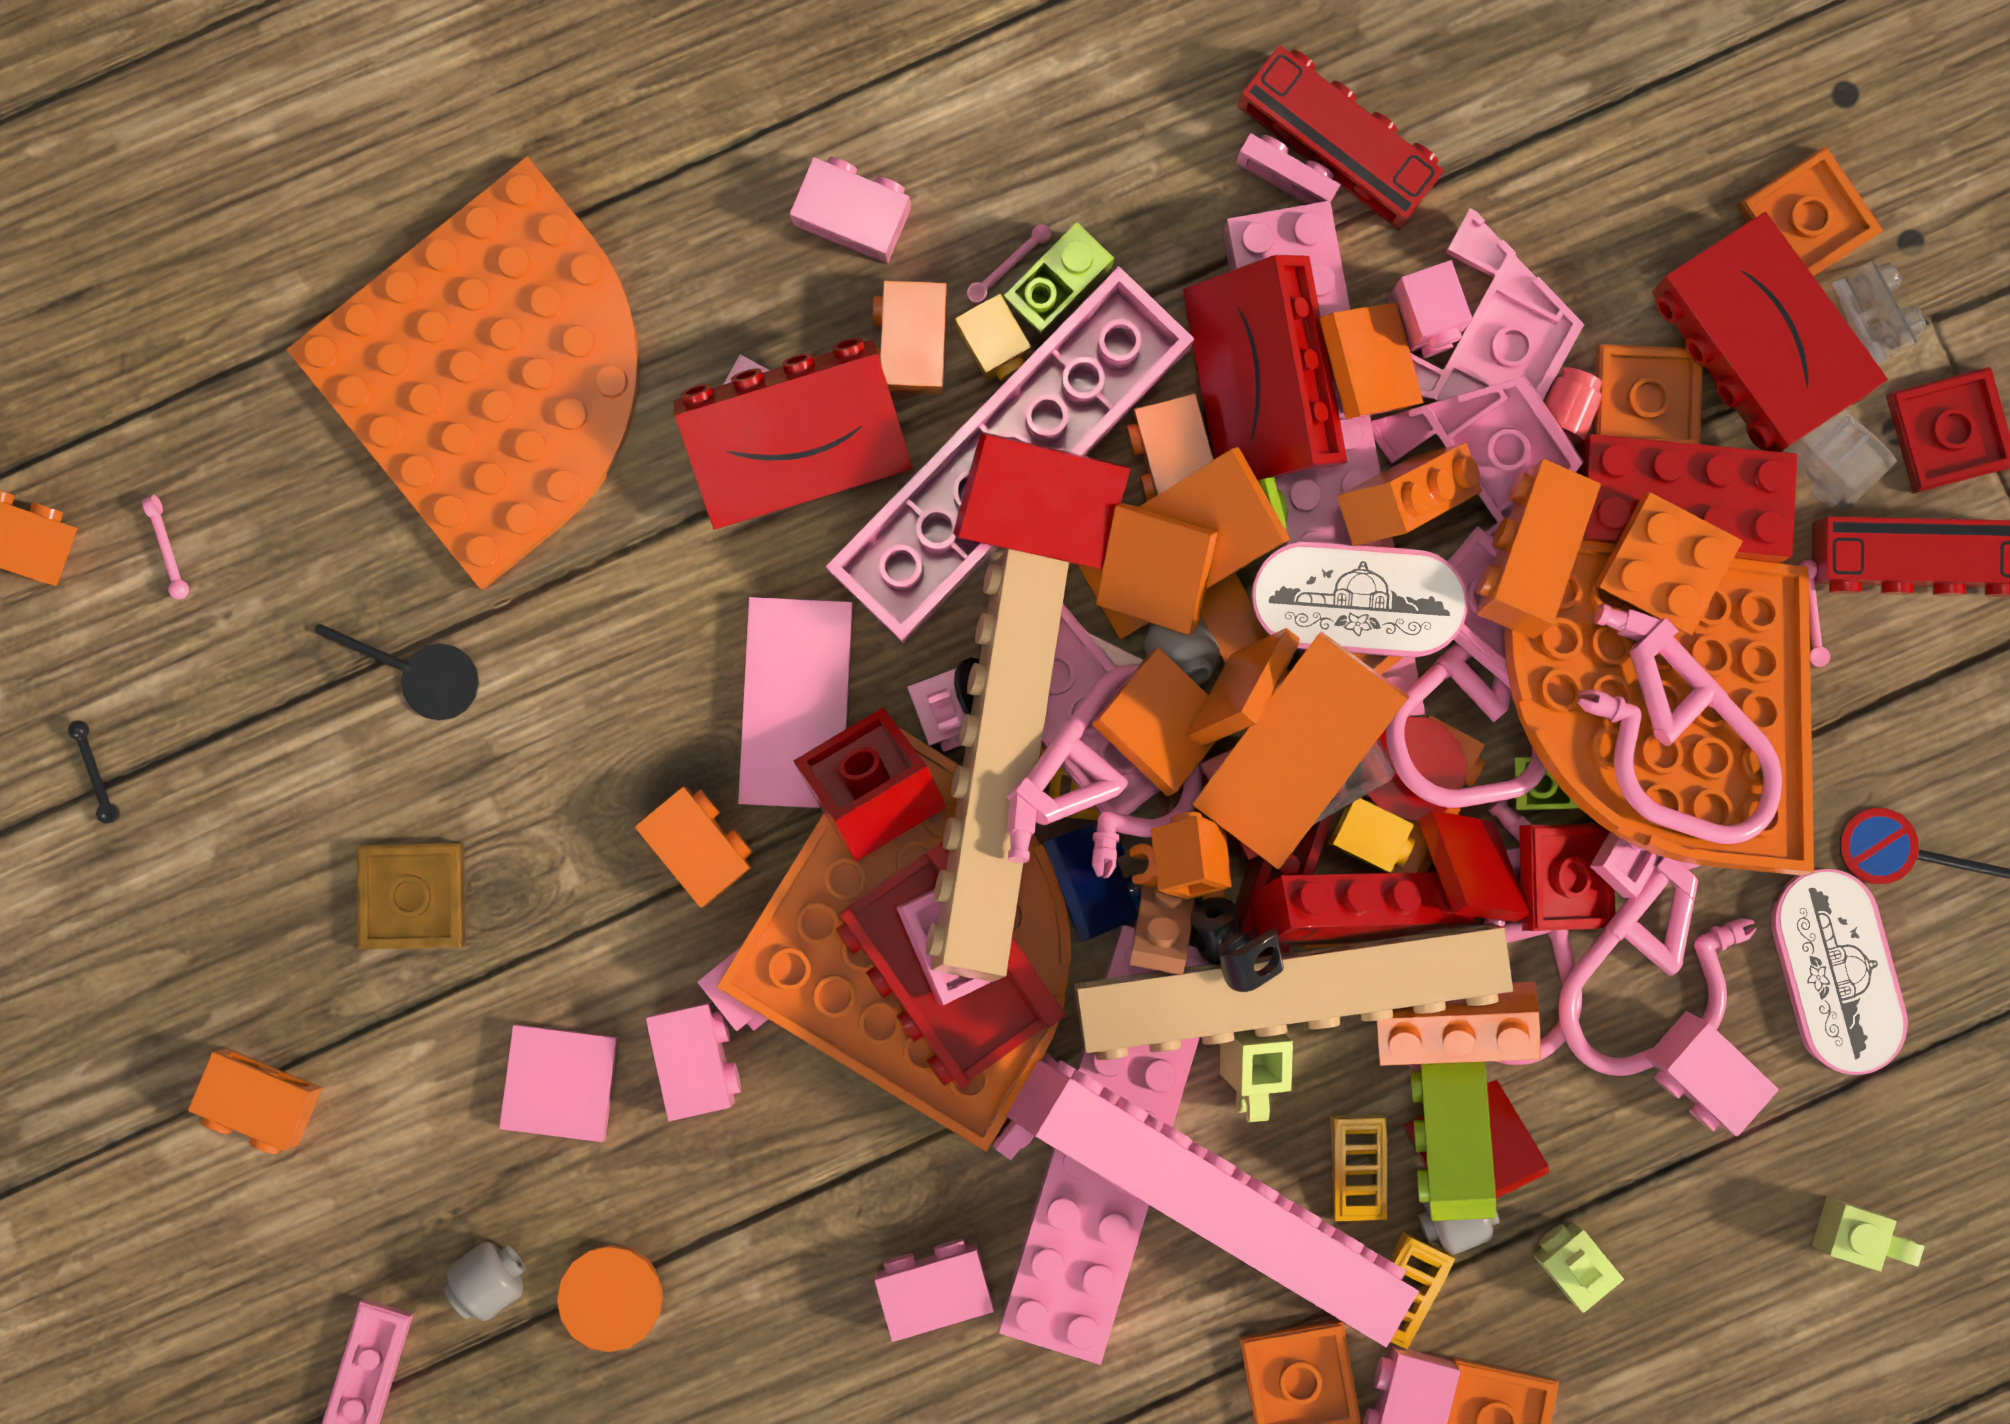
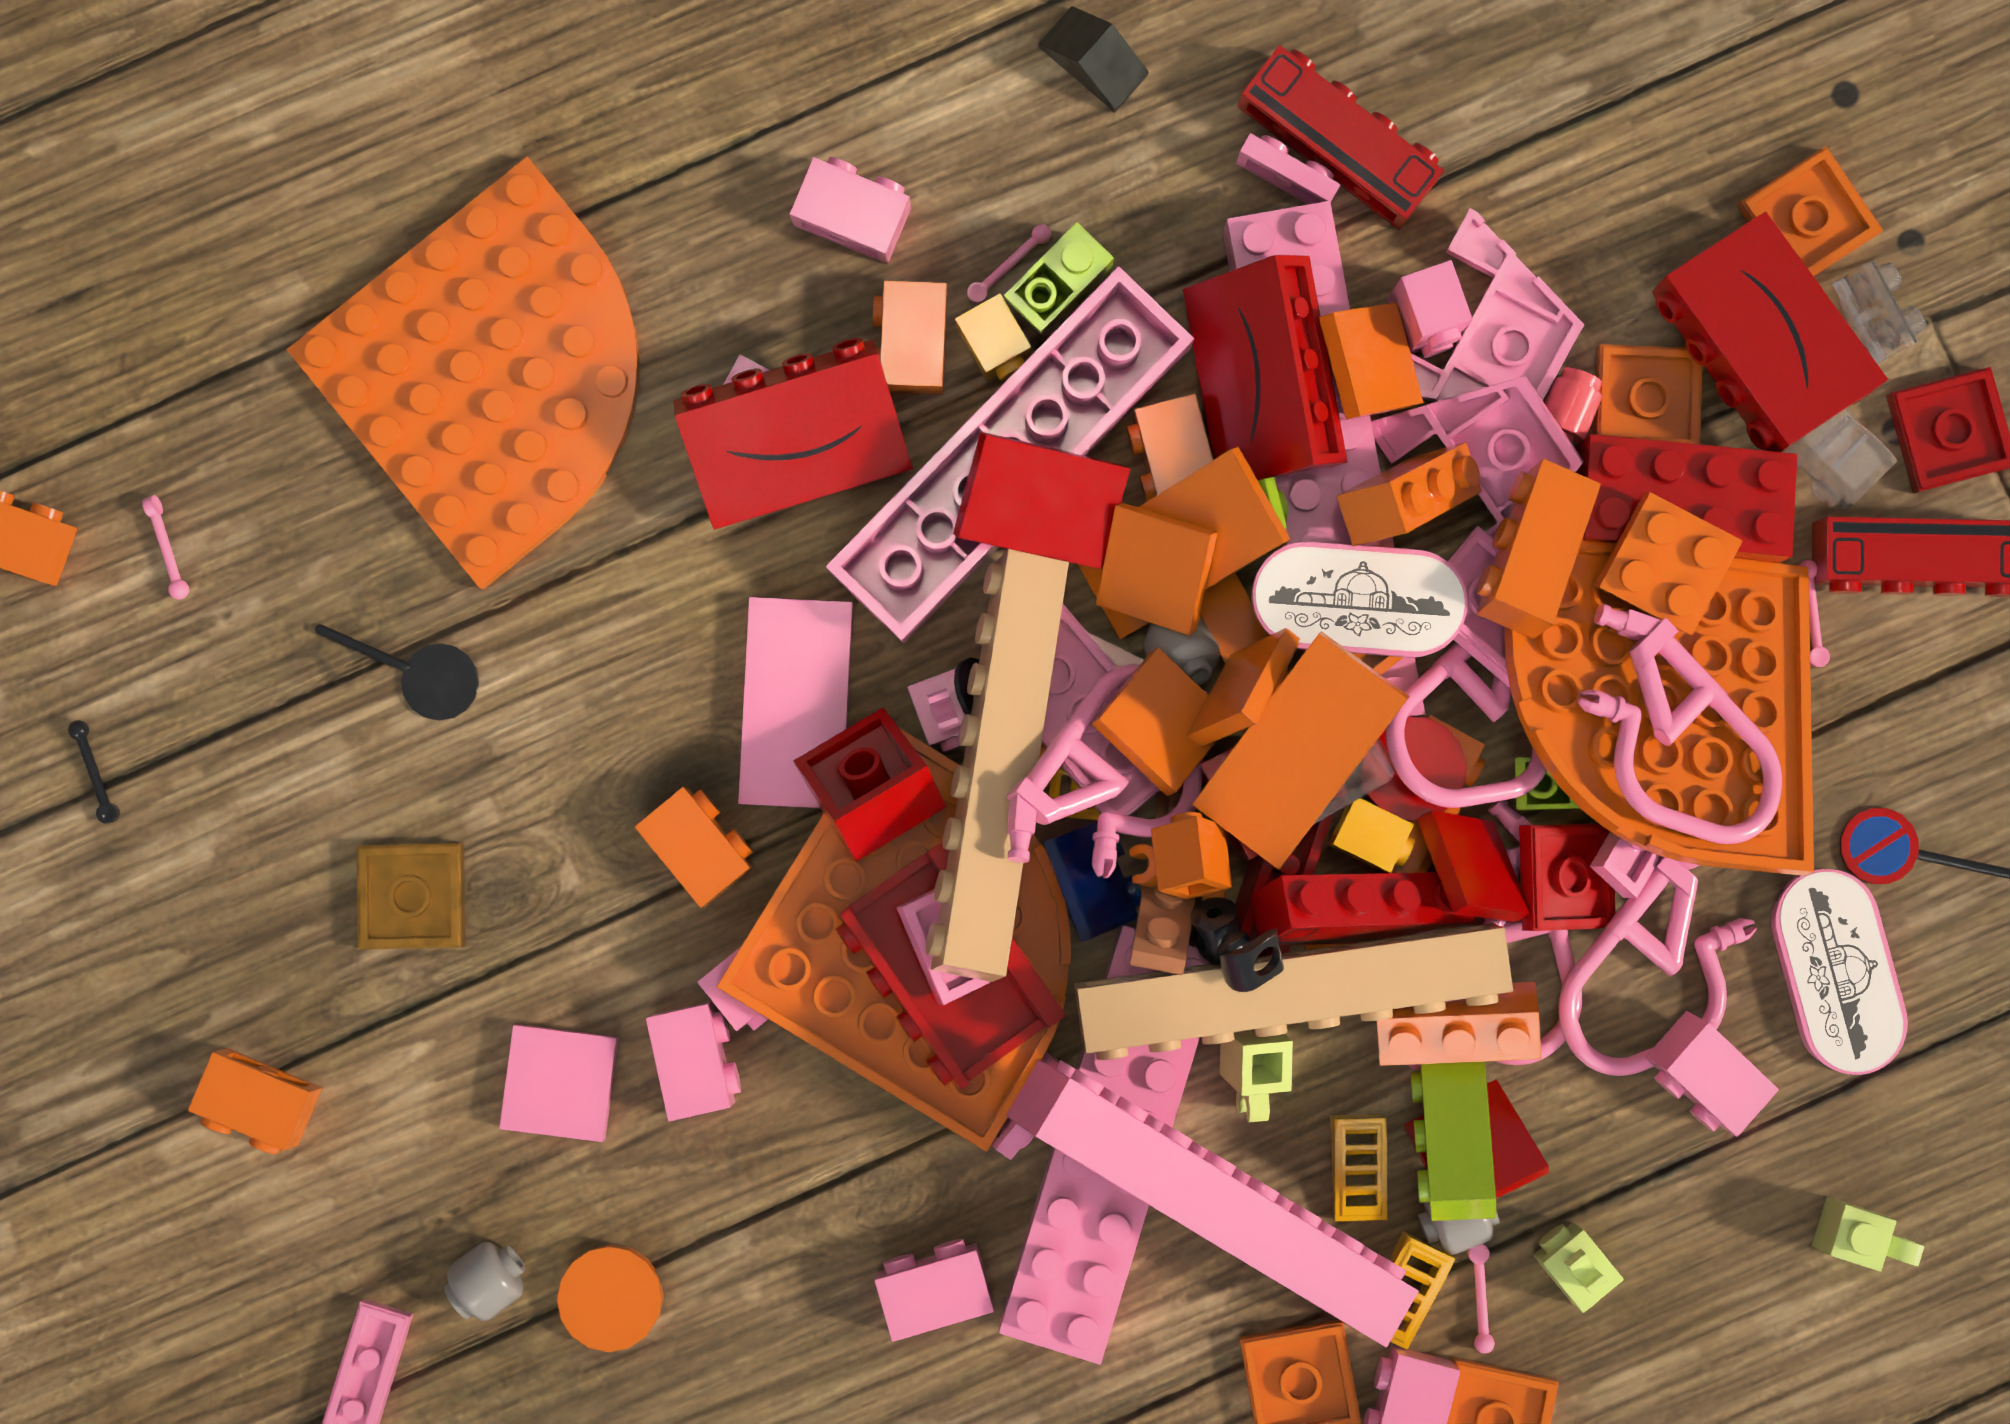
none -> pearl dark grey slope [1038,6,1149,112]
none -> bright pink hinge [1467,1244,1495,1354]

